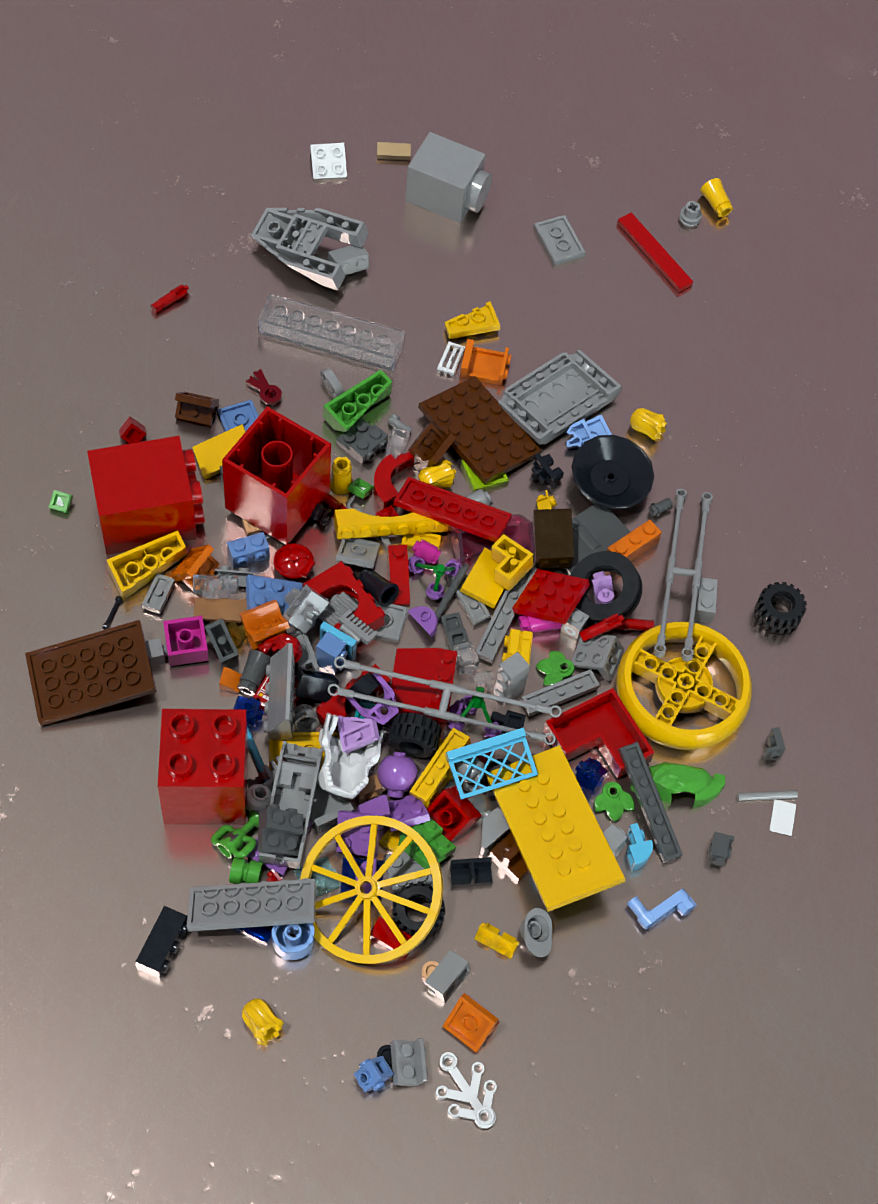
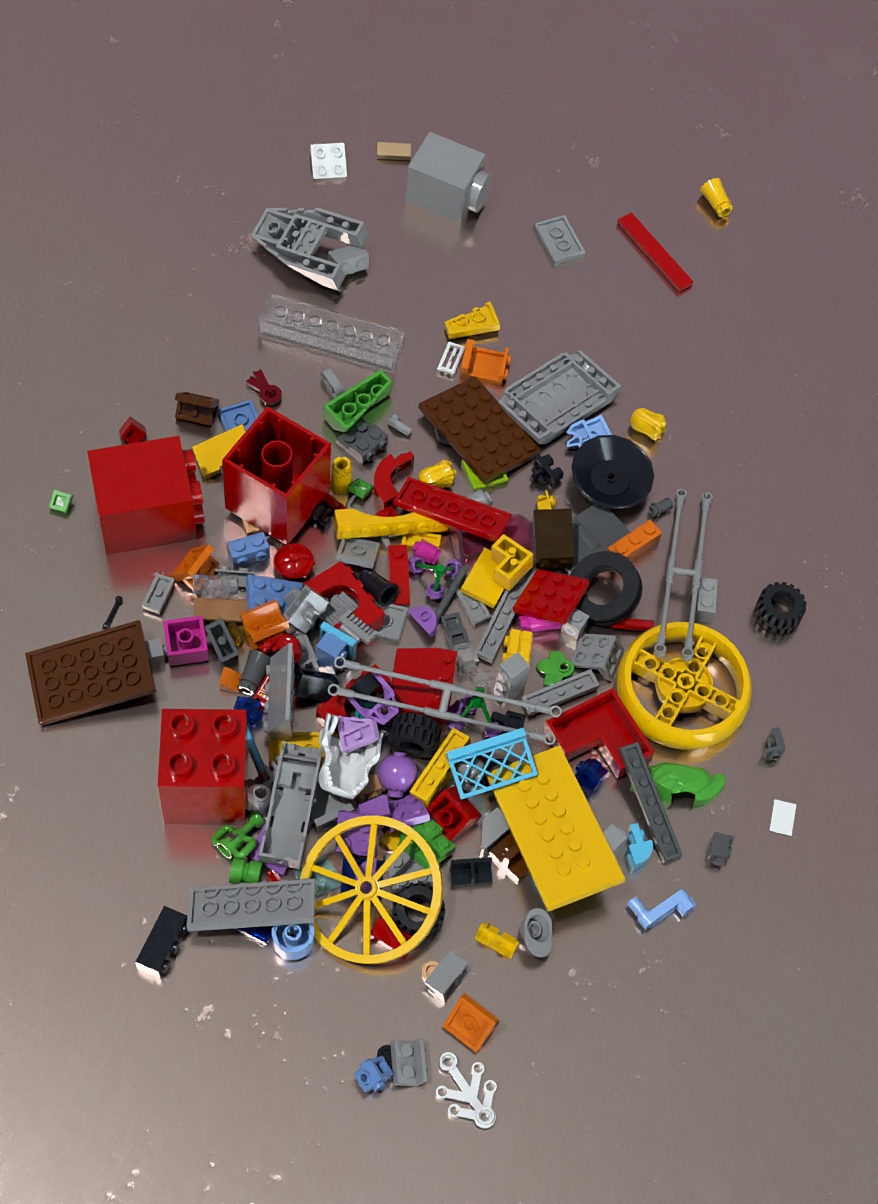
yellow wedge [107,531,186,601] -> none
red piece [150,284,189,313] -> none
yellow piece [242,998,284,1045] -> none
dark grey plate [258,804,304,858] -> none
light grey piece [293,704,319,732] -> none
clear brick [386,428,410,459] -> none
reddish brown bracket [408,423,456,471] -> none
red piece [579,613,625,642] -> none
lavender hips [592,571,615,605] -> none
bright green plate [594,782,634,822] -> none
light grey piece [679,201,702,226] -> none
light grey bar [737,790,798,801] -> none

